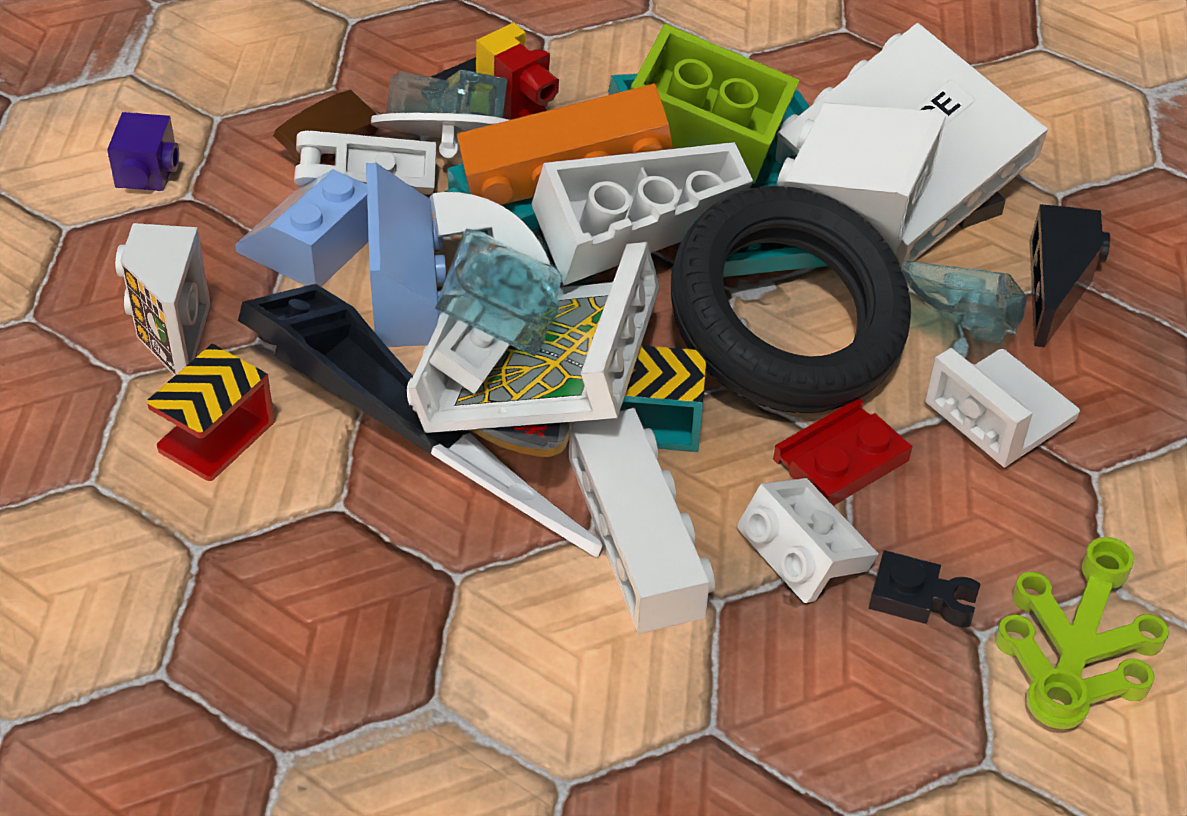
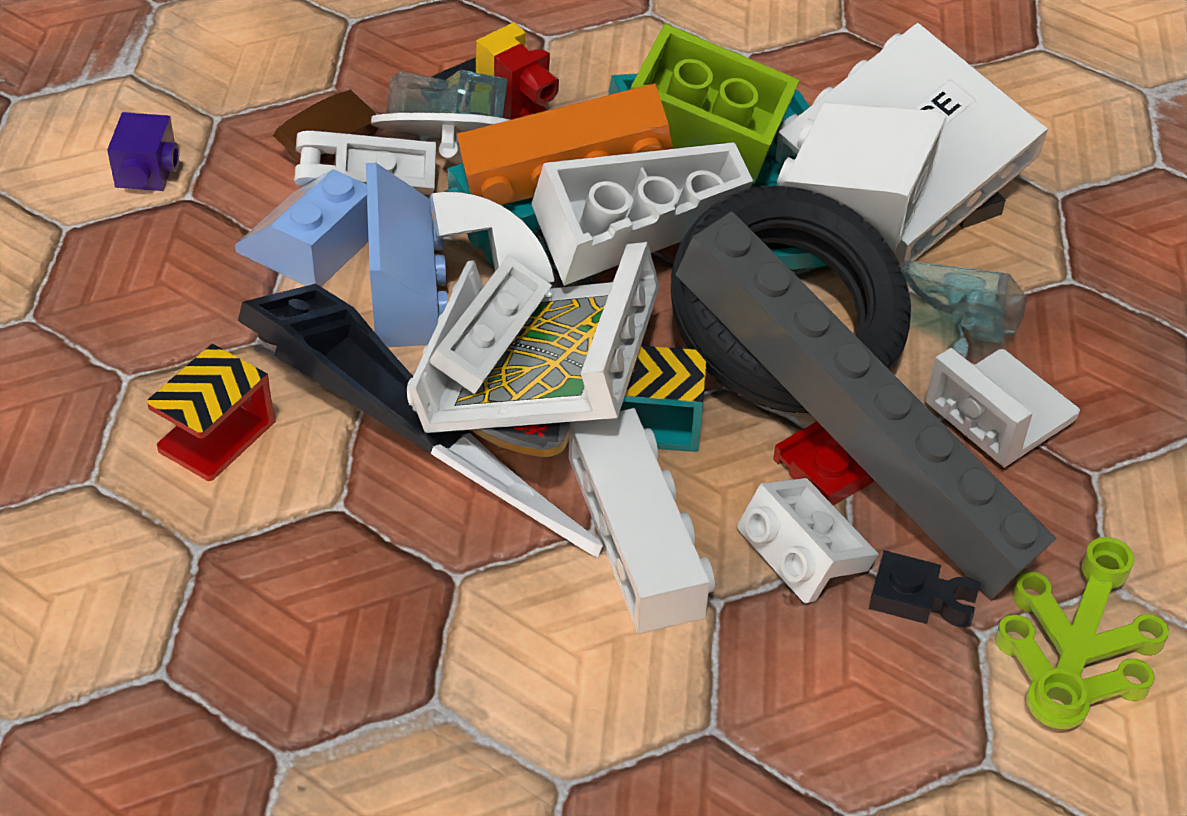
white slope [115,223,211,376] -> none
clear light blue slope [435,228,563,356] -> none
black slope [1030,204,1110,347] -> none
none -> dark grey brick [675,211,1057,601]

